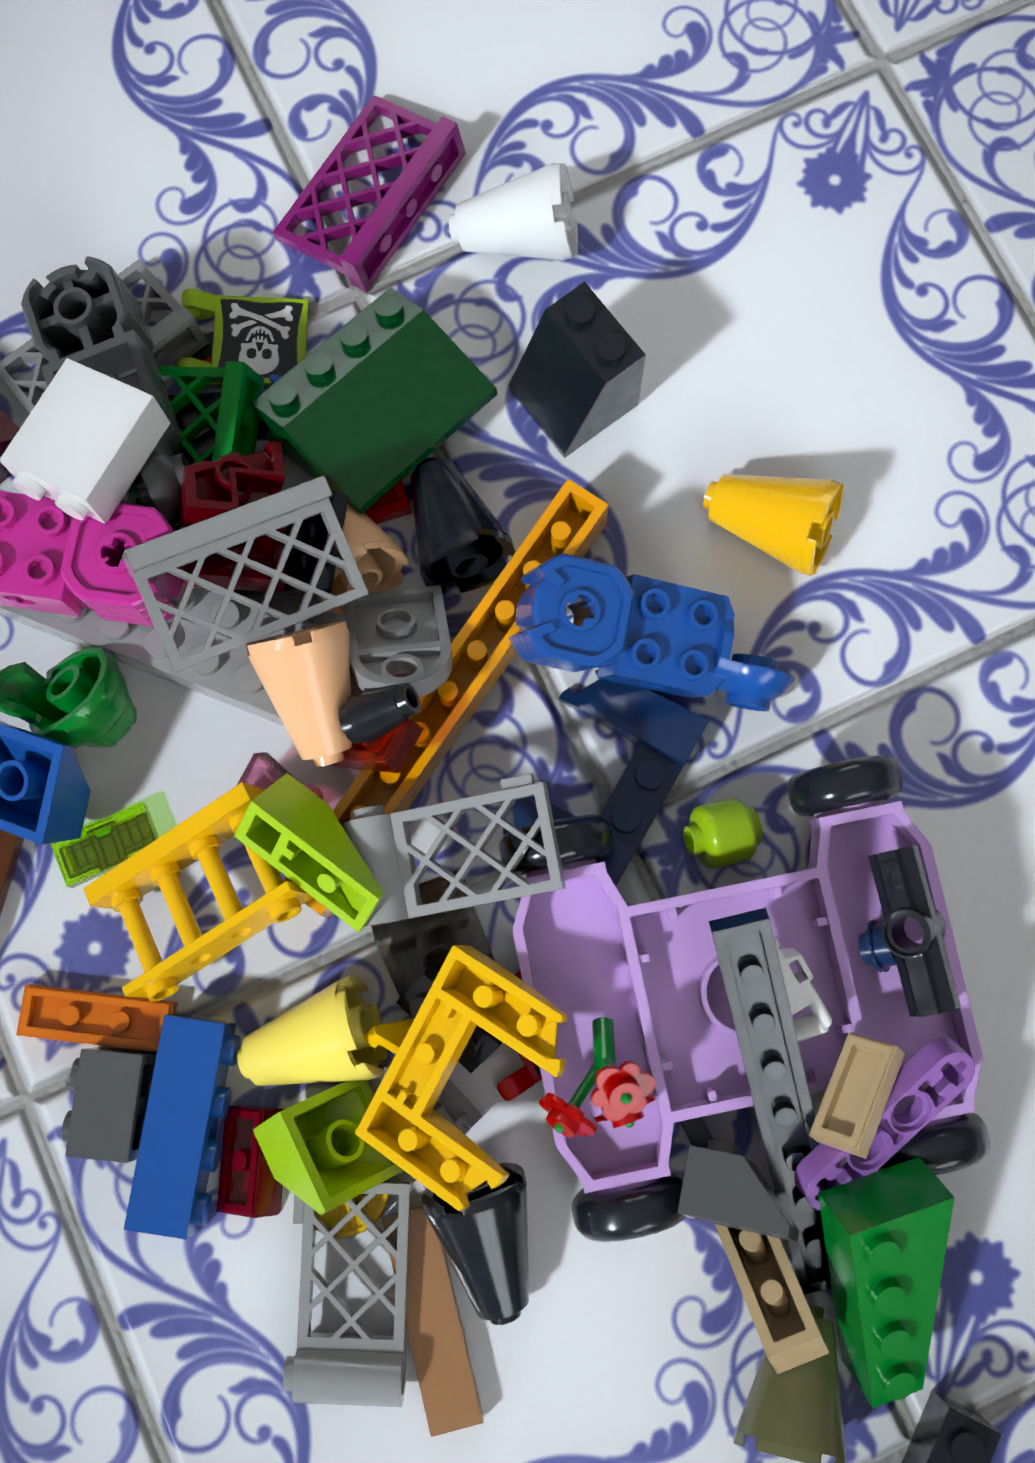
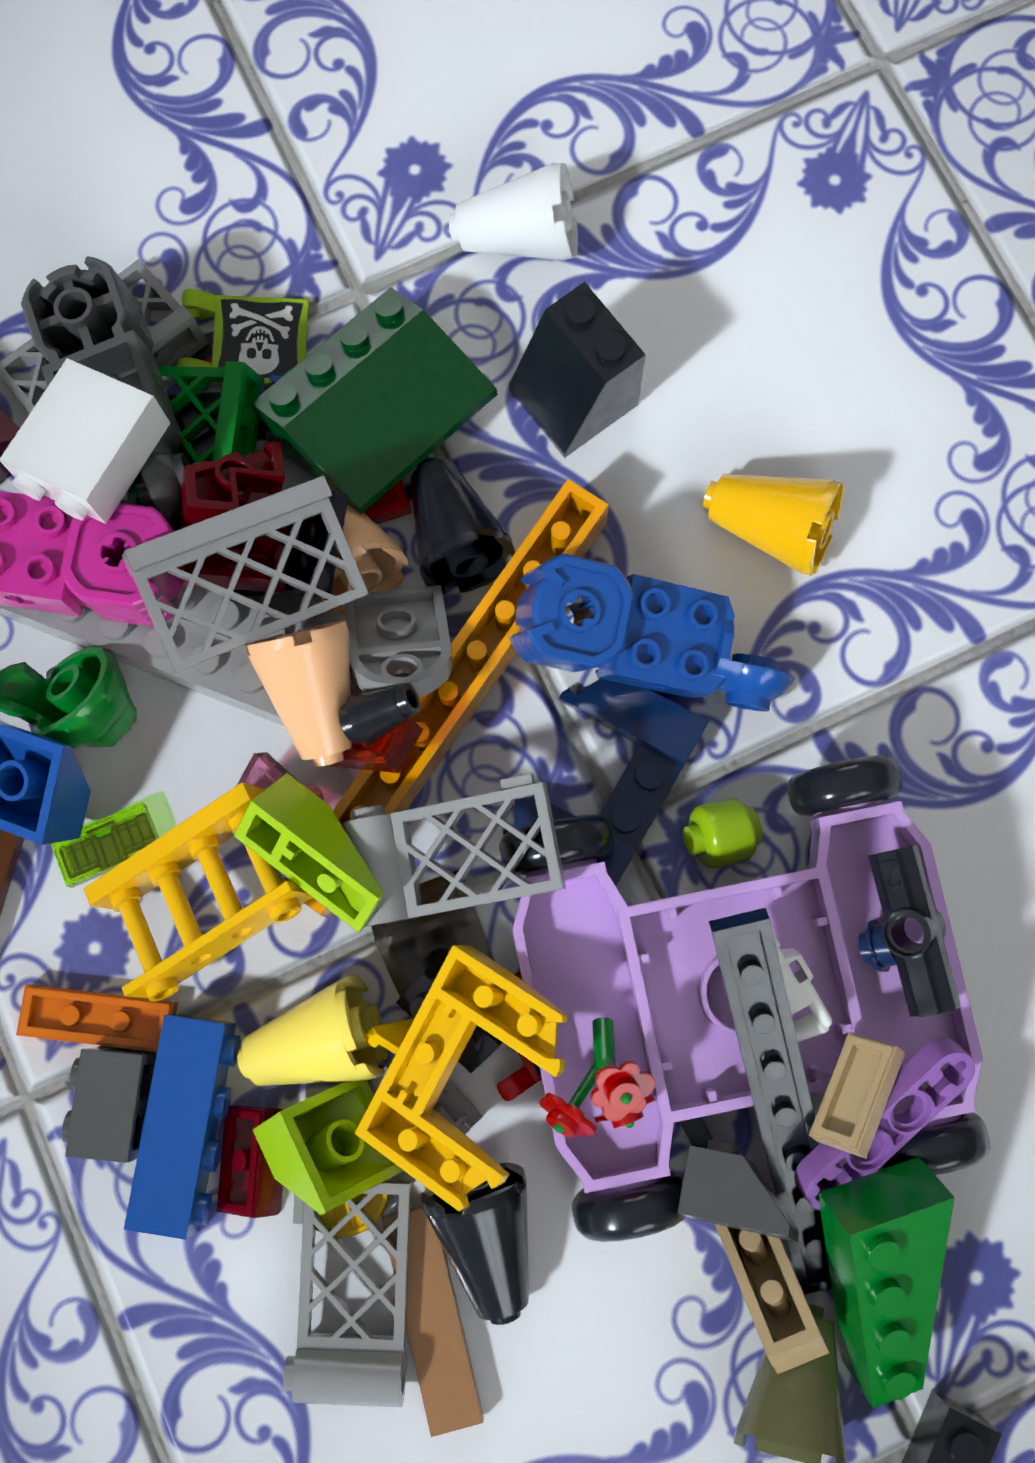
magenta fence [273,95,466,292] -> none

